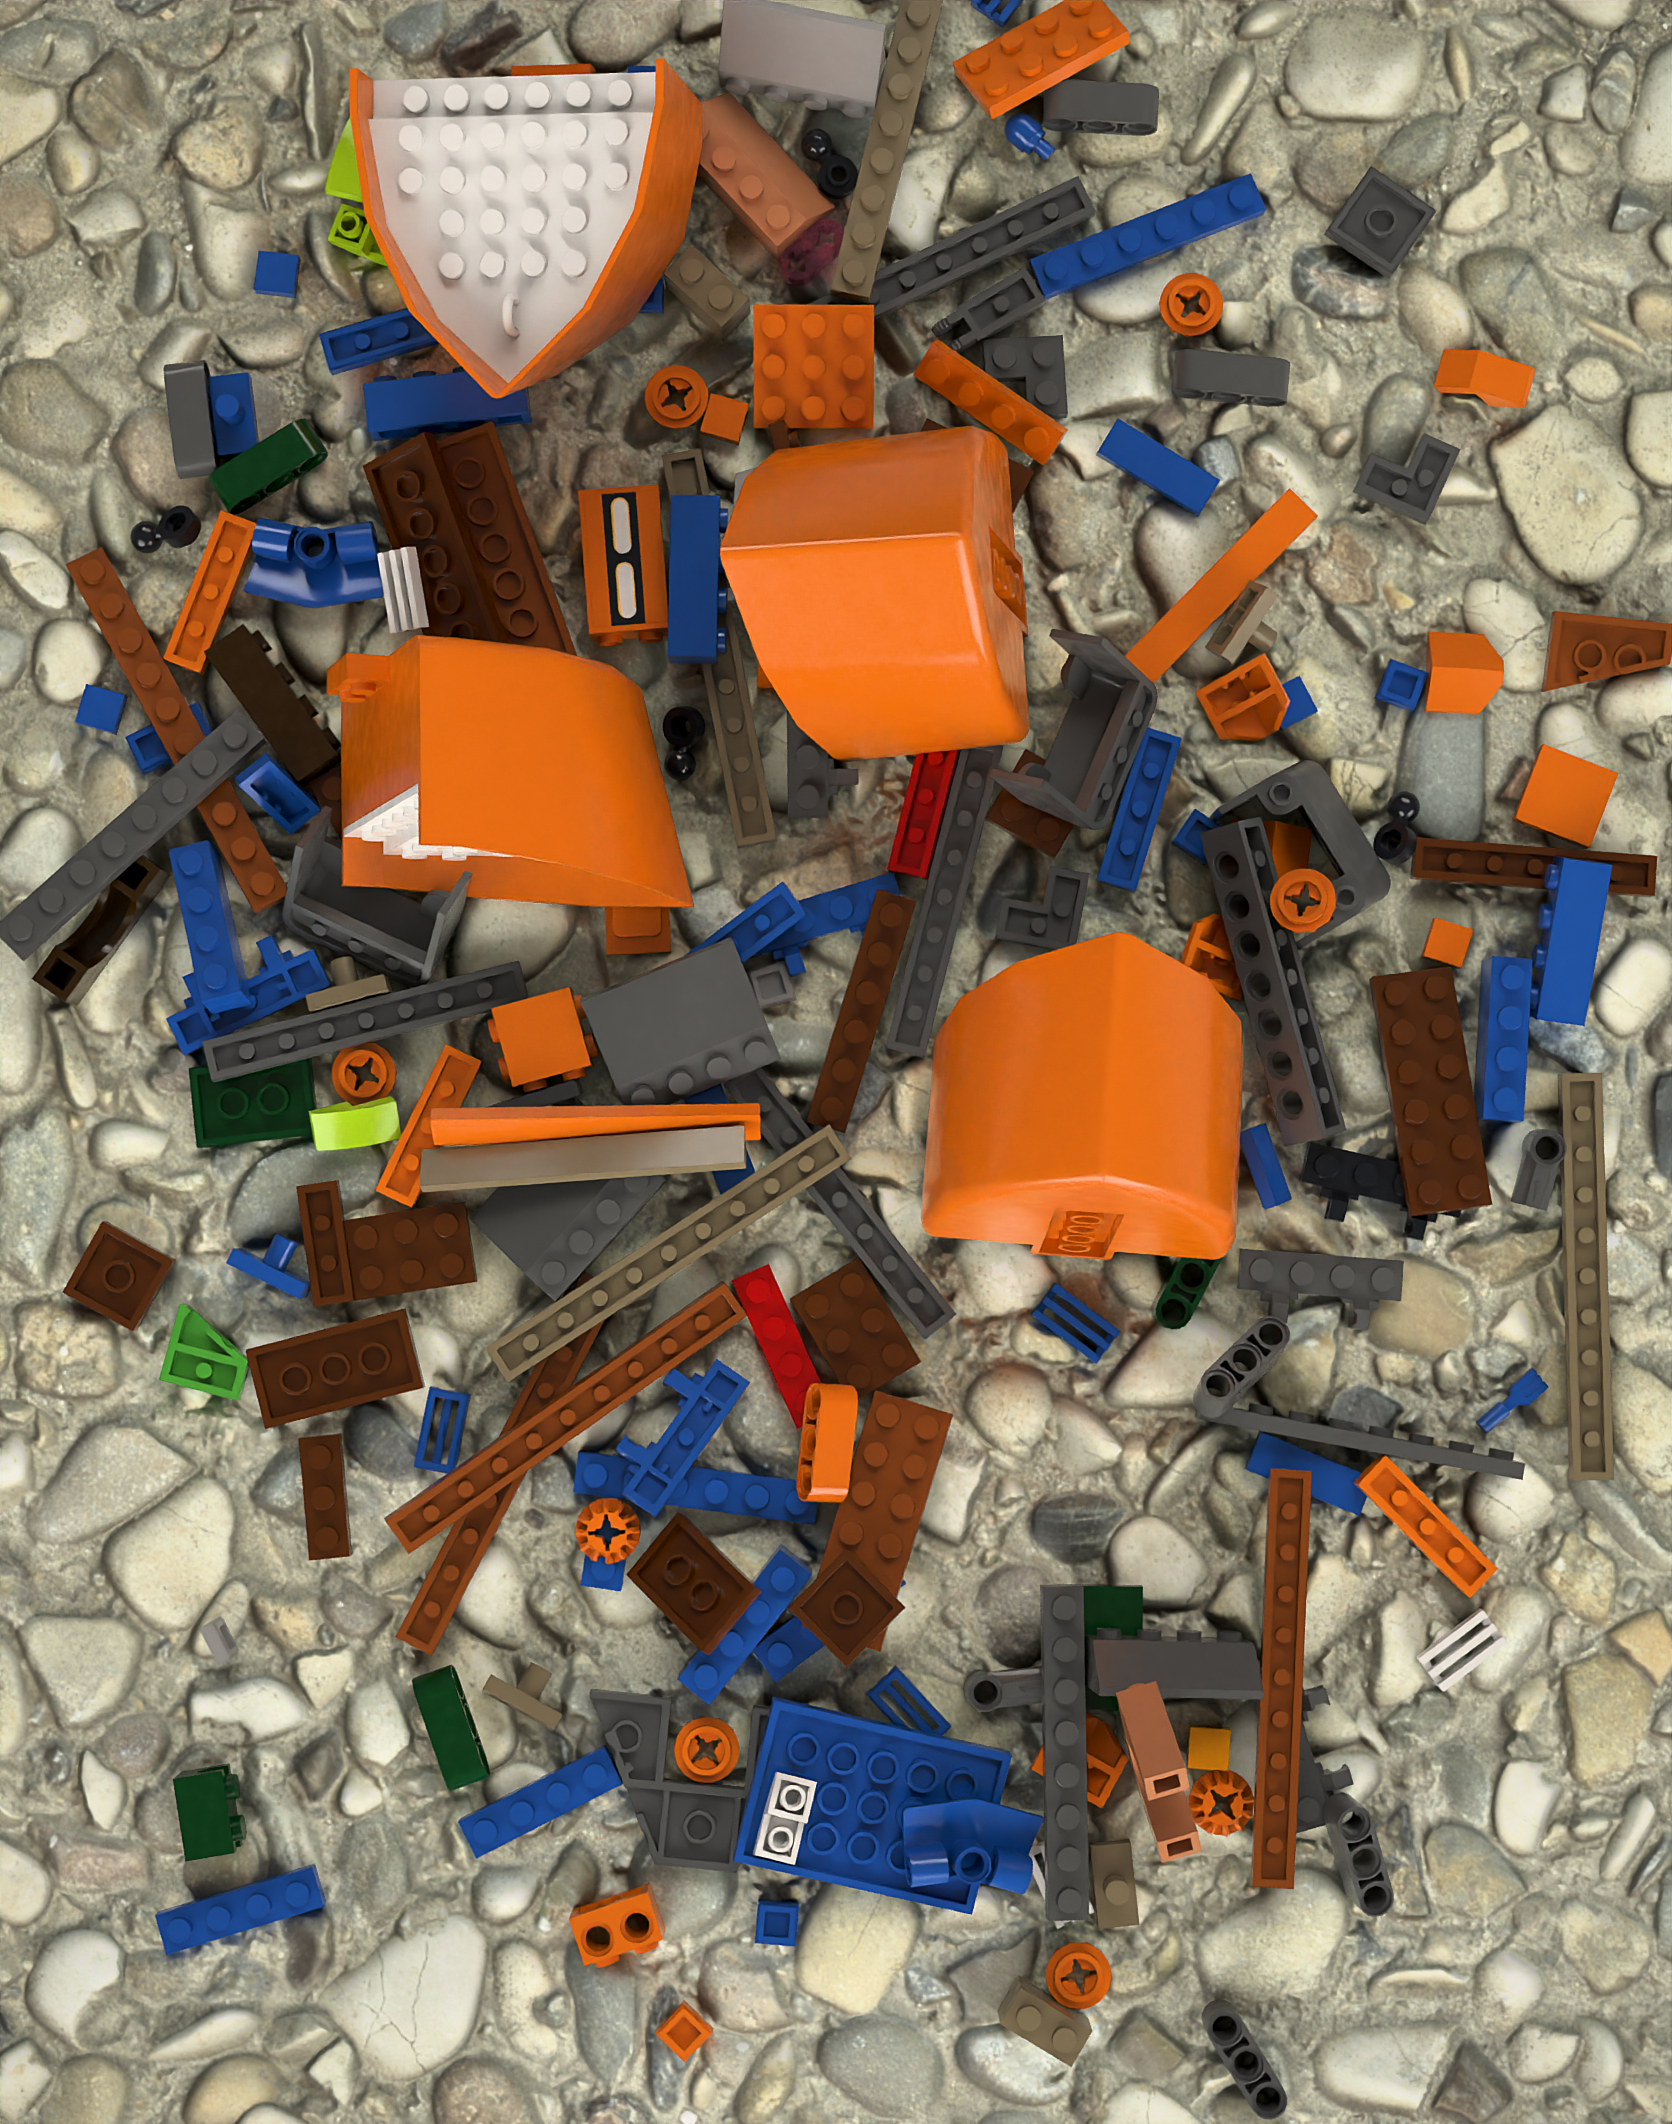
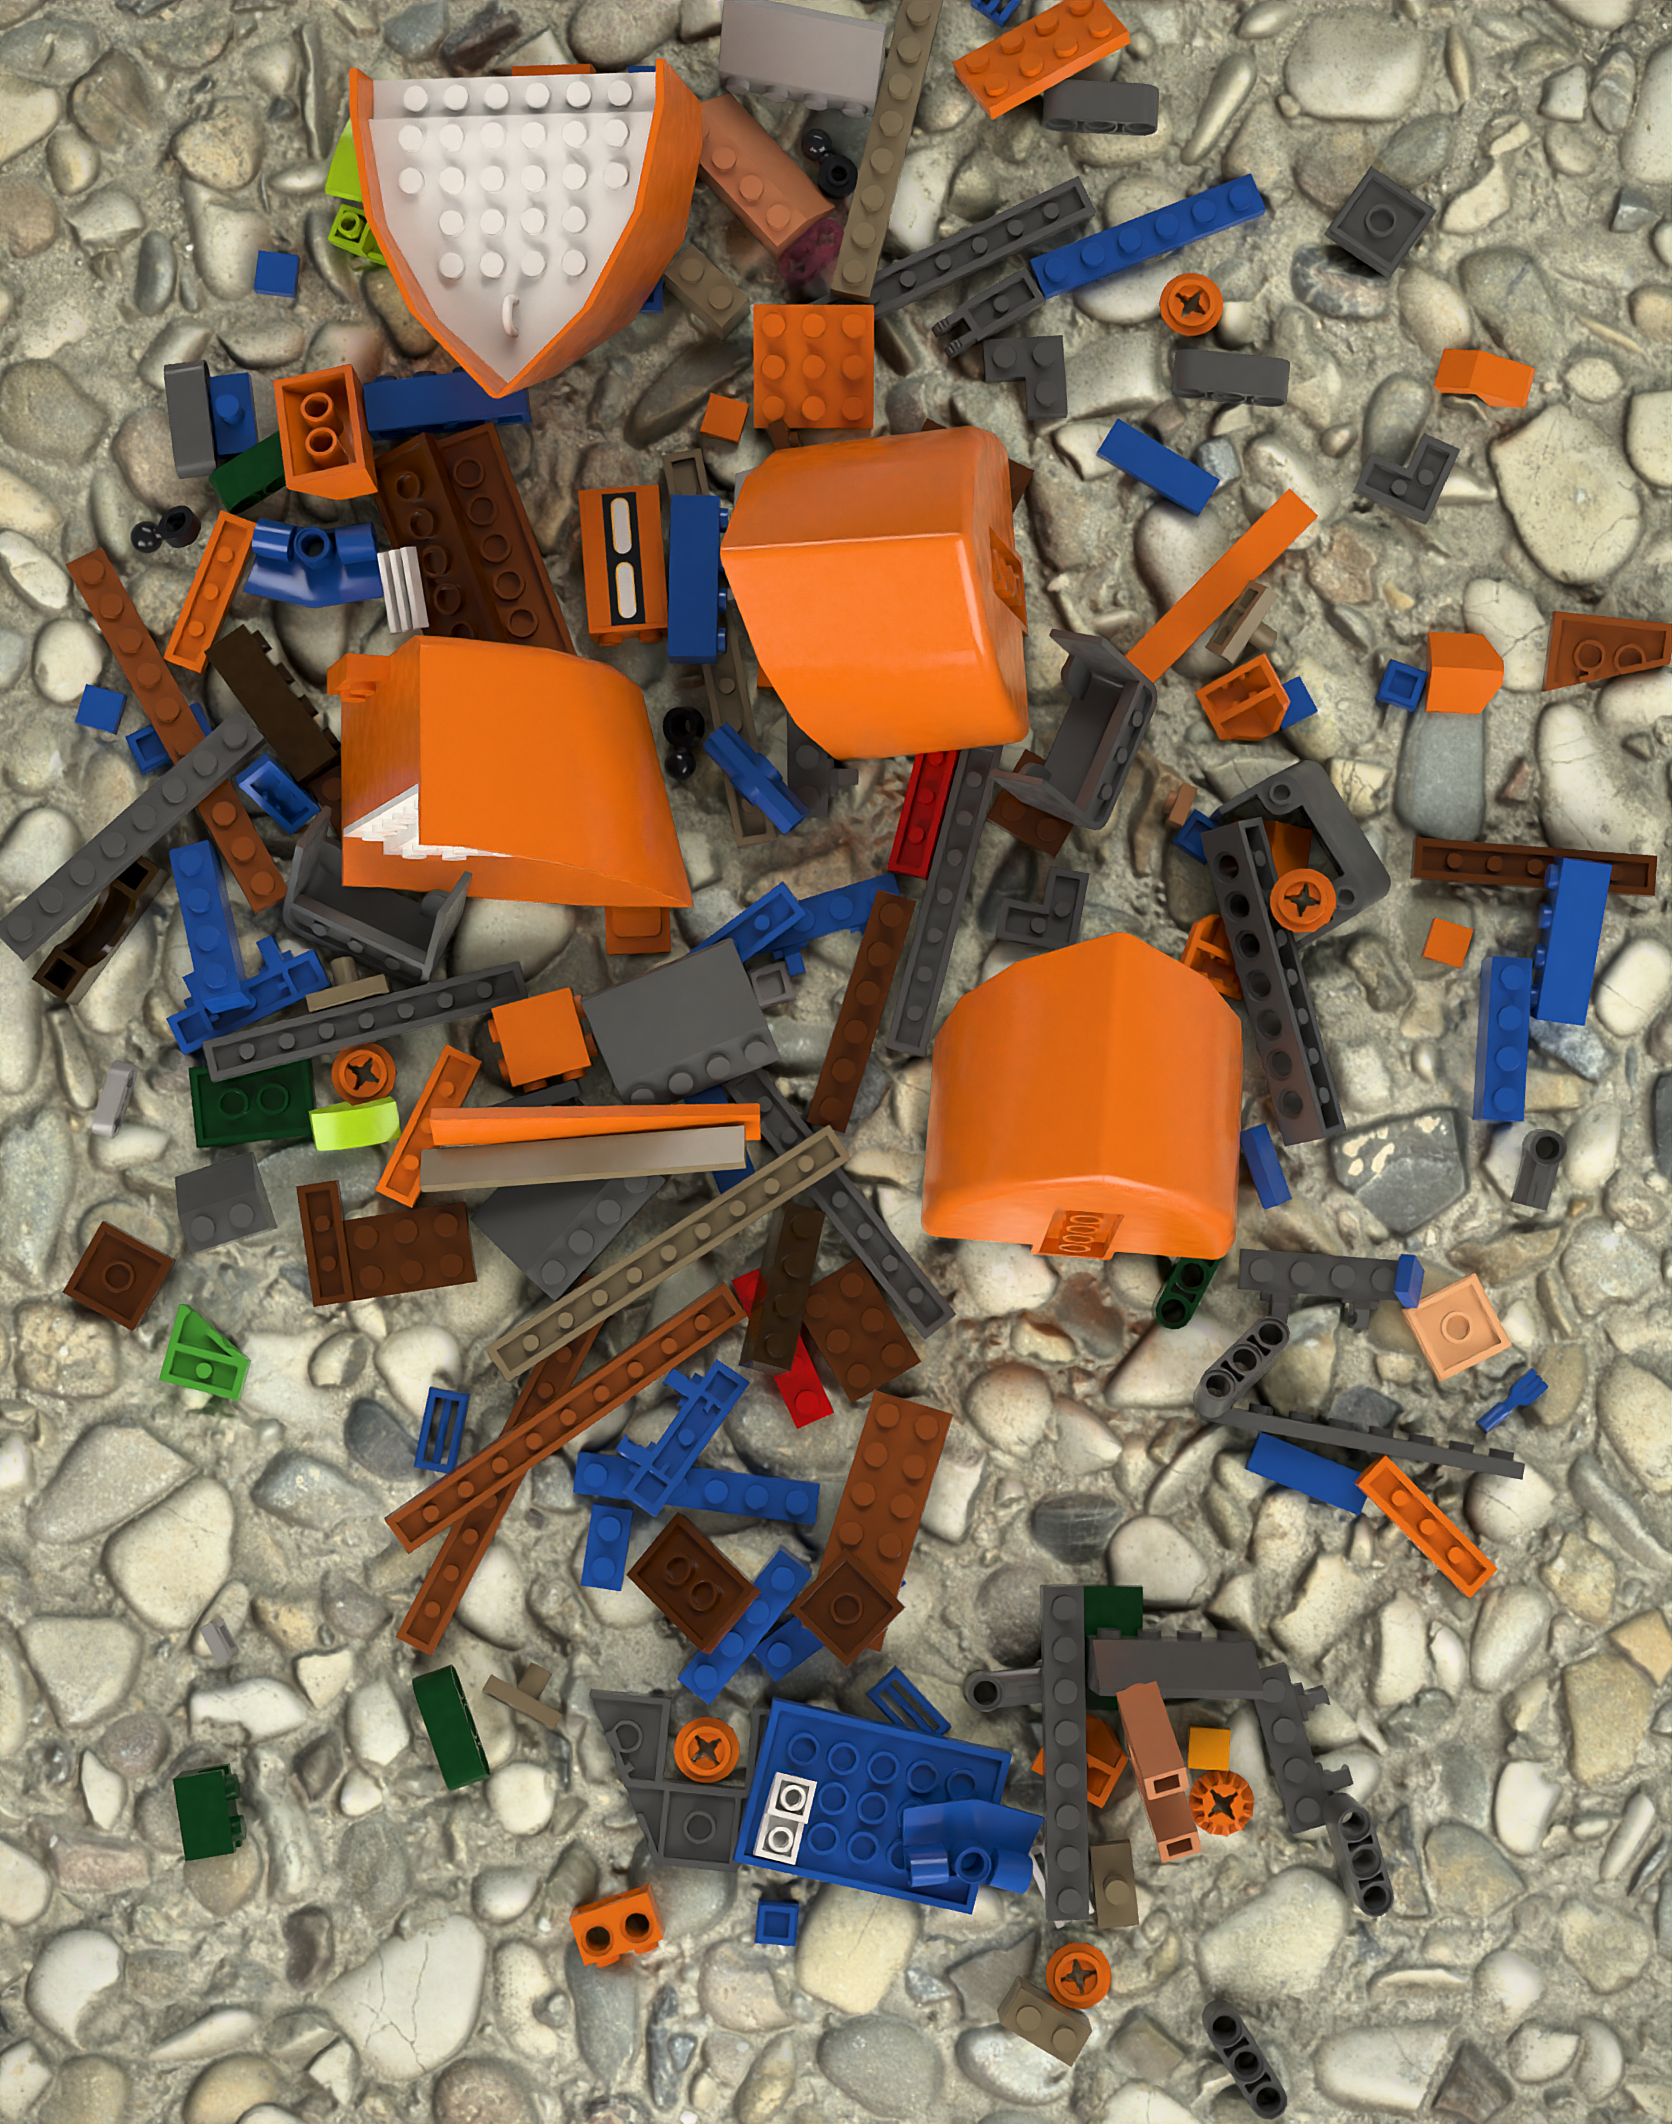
blue plate [155,1864,326,1955] -> none
blue tile [226,1233,311,1299] -> none
reddish brown plate [246,1308,425,1429] -> none
reddish brown plate [298,1433,352,1561] -> none
blue tile [319,308,440,375] -> none
blue plate [458,1744,623,1859] -> none
orange gear [575,1498,641,1565] -> none
orange gear [645,365,709,431] -> none
orange tile [655,2000,714,2062] -> none
orange beam [796,1383,858,1503] -> none
orange plate [913,339,1068,466] -> none
blue cylinder [1004,113,1056,162] -> none
blue tile [1031,1283,1121,1364] -> none
blue plate [1096,727,1182,893] -> none
dark orange plate [1250,1468,1312,1889] -> none
black hinge [1299,1142,1461,1241] -> none
reddish brown plate [1369,966,1492,1217] -> none
black plate [1373,791,1420,865] -> none
white tile [1416,1608,1507,1692] -> none
orange tile [1512,744,1618,849] -> none
dark tan plate [1558,1073,1614,1481] -> none
none -> light grey beam [92,1060,137,1139]
none -> dark grey slope [175,1152,277,1254]
none -> orange slope [273,364,378,501]
none -> blue piece [702,723,810,835]
none -> dark brown brick [738,1202,826,1376]
none -> medium nougat plate [1161,782,1198,831]
none -> blue tile [1393,1254,1425,1308]
none -> light nougat tile [1401,1273,1512,1382]

